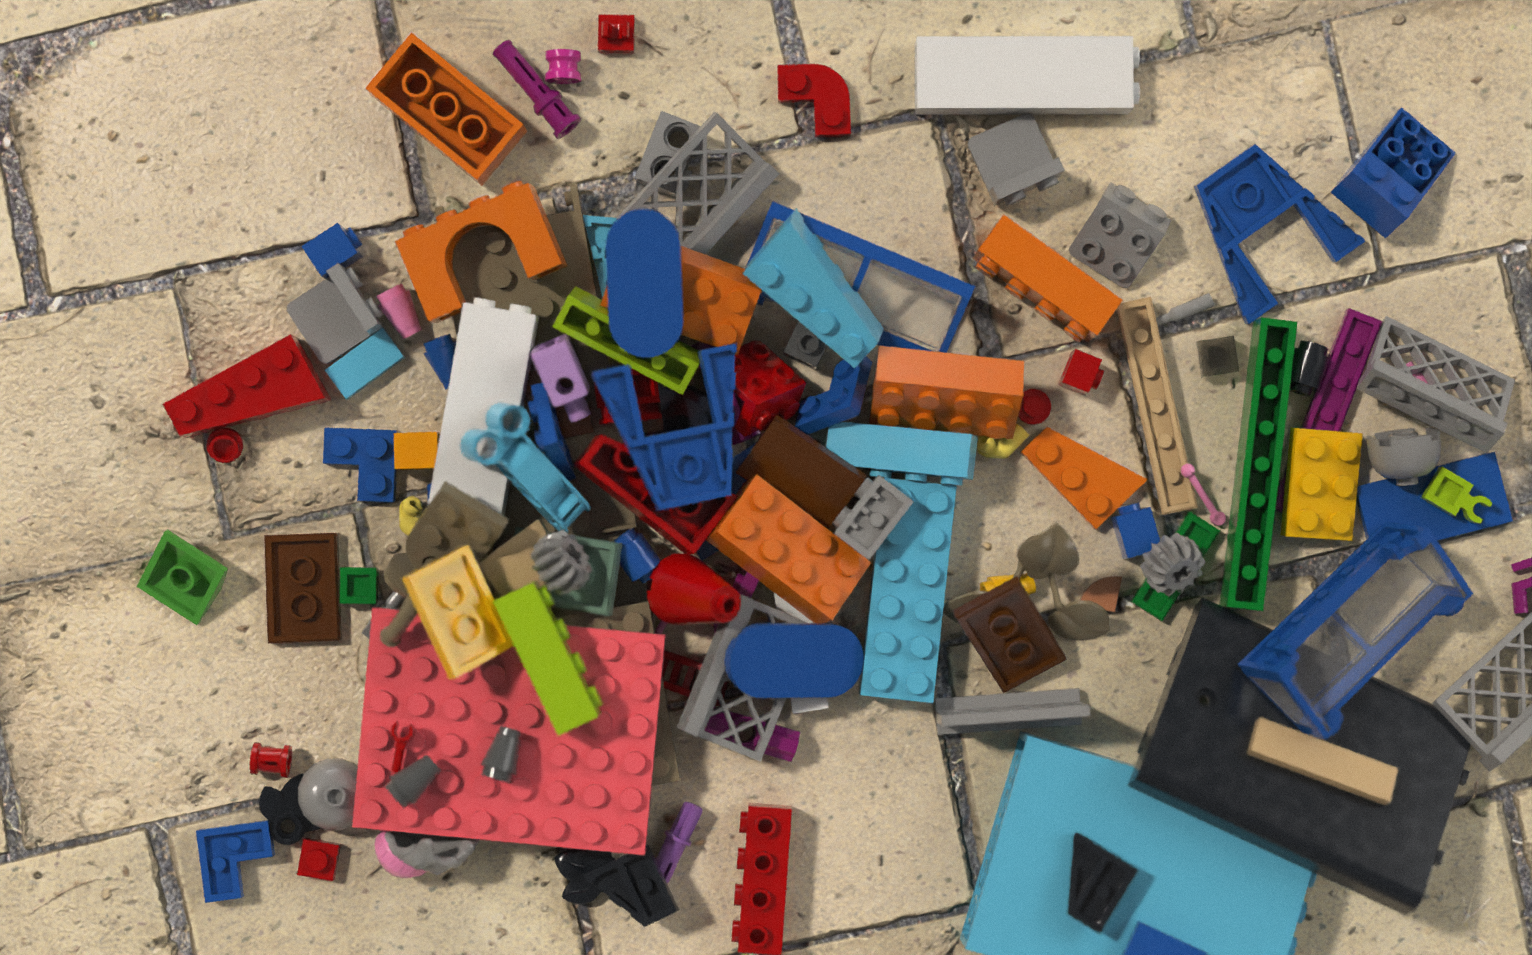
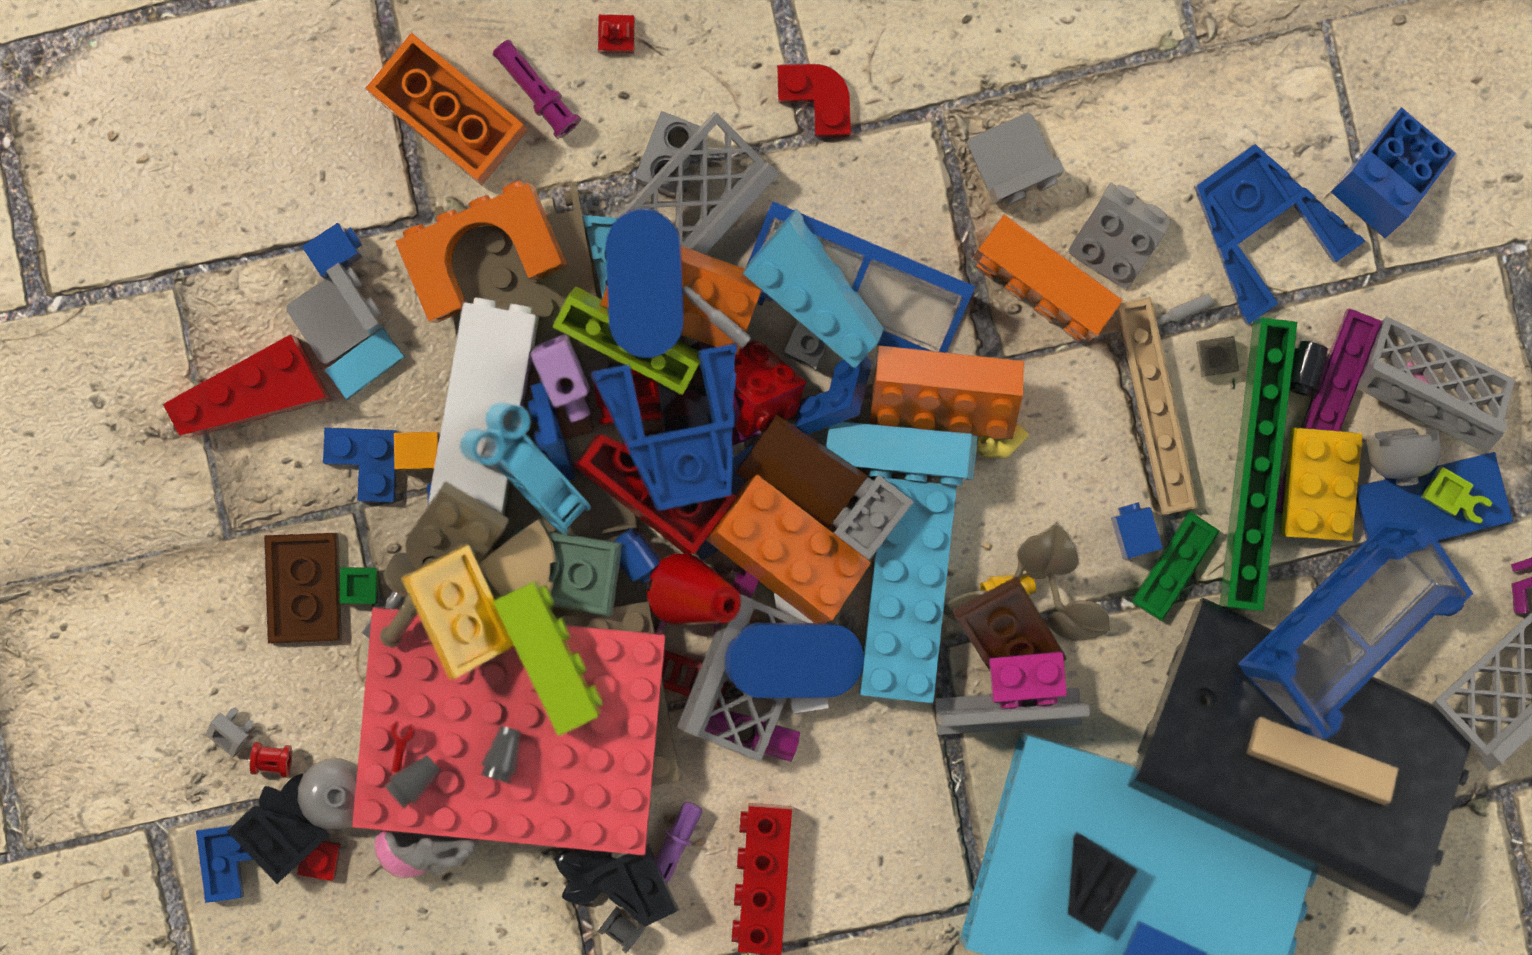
bright green slope [136,529,228,625] -> none
red plate [206,427,243,463] -> none
bright pink cone [376,283,422,339] -> none
light yellow arm [399,496,423,536] -> none
blue cone [423,334,456,389] -> none
light grey gear [530,530,592,595] -> none
dark pink wheel [545,49,581,84] -> none
white brick [915,36,1140,115] -> none
red plate [1018,389,1051,425] -> none
orange wing [1020,427,1148,530] -> none
red plate [1058,349,1104,395] -> none
nougat tile [1080,576,1122,612] -> none
light grey gear [1140,532,1205,596] -> none
bright pink hinge [1181,464,1226,526] -> none
none -> light grey tile [206,708,253,757]
none -> black wing [227,805,330,884]
none -> dark grey bush [598,906,646,954]
none -> light grey piece [683,286,751,348]
none -> dark pink bracket [989,652,1067,708]

